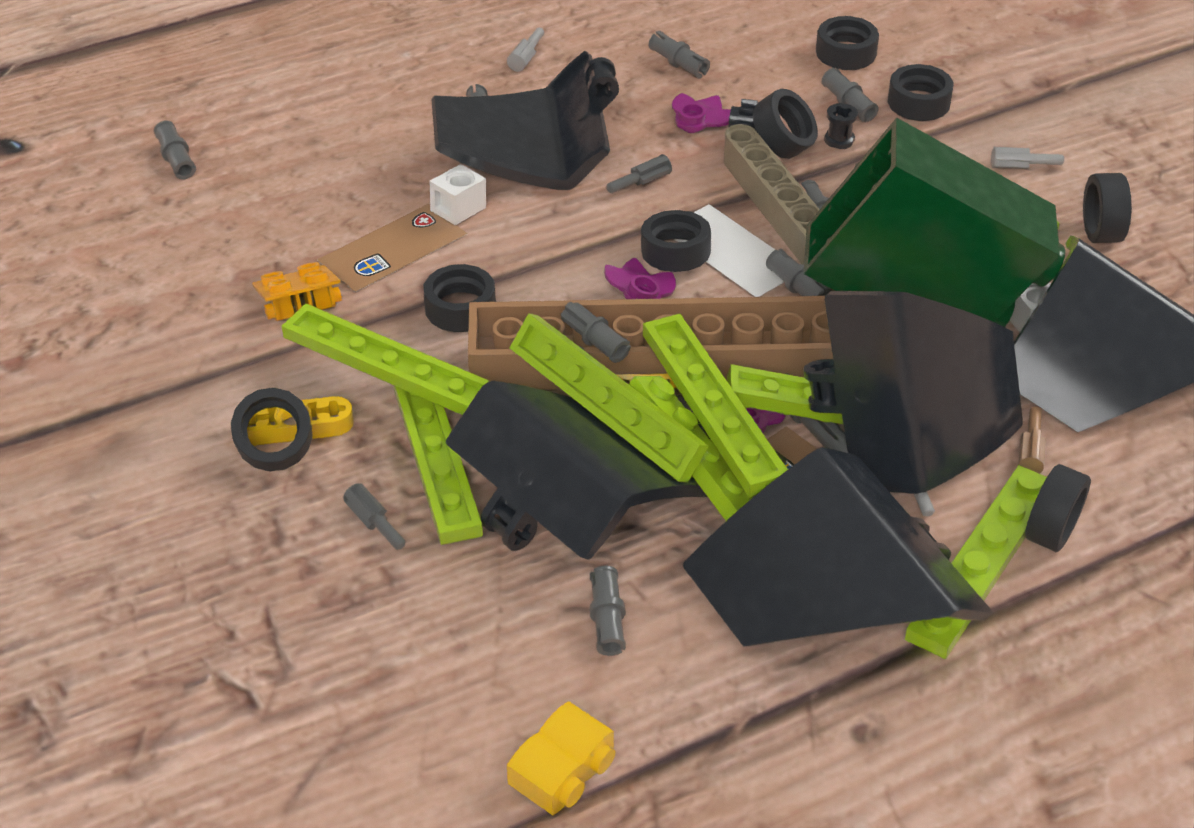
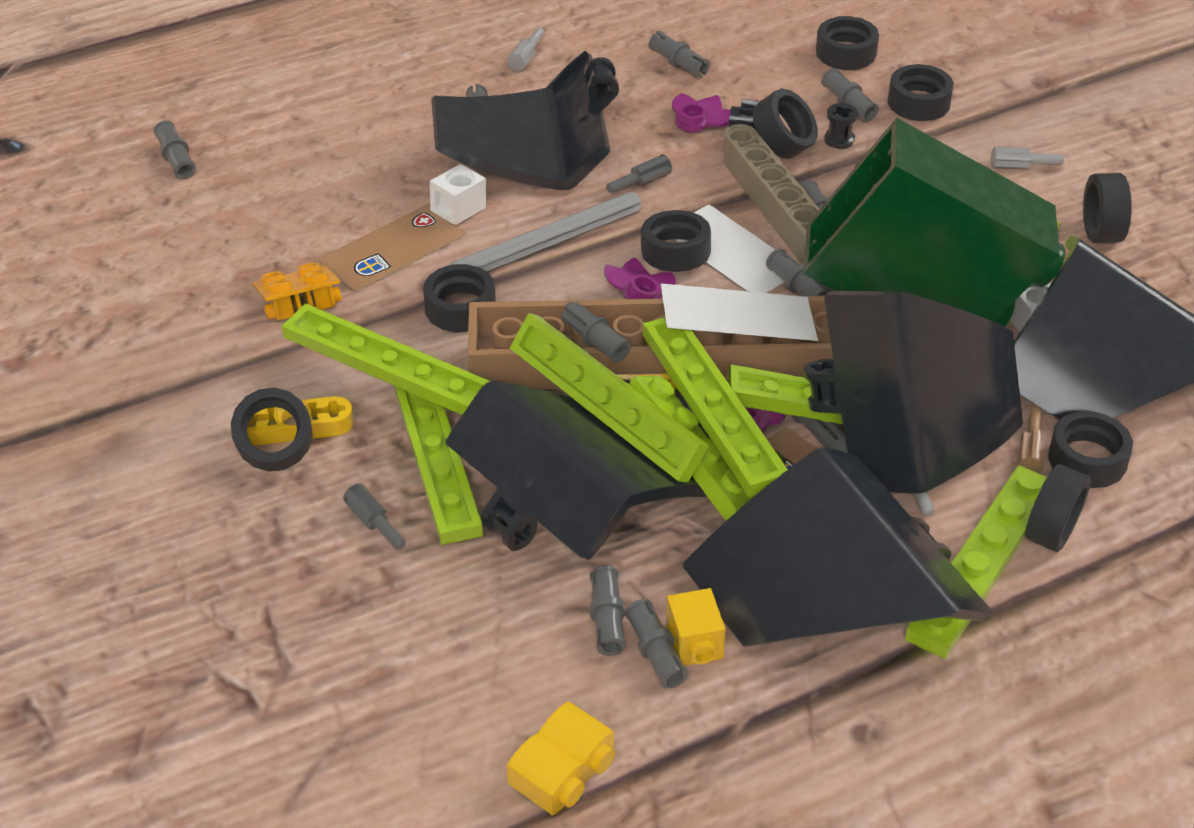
none -> light grey axle [450,192,641,272]
none -> dark grey pin [625,599,689,688]
none -> white sticker [661,284,818,341]
none -> yellow brick [666,588,726,666]
none -> black tyre [1048,411,1133,488]

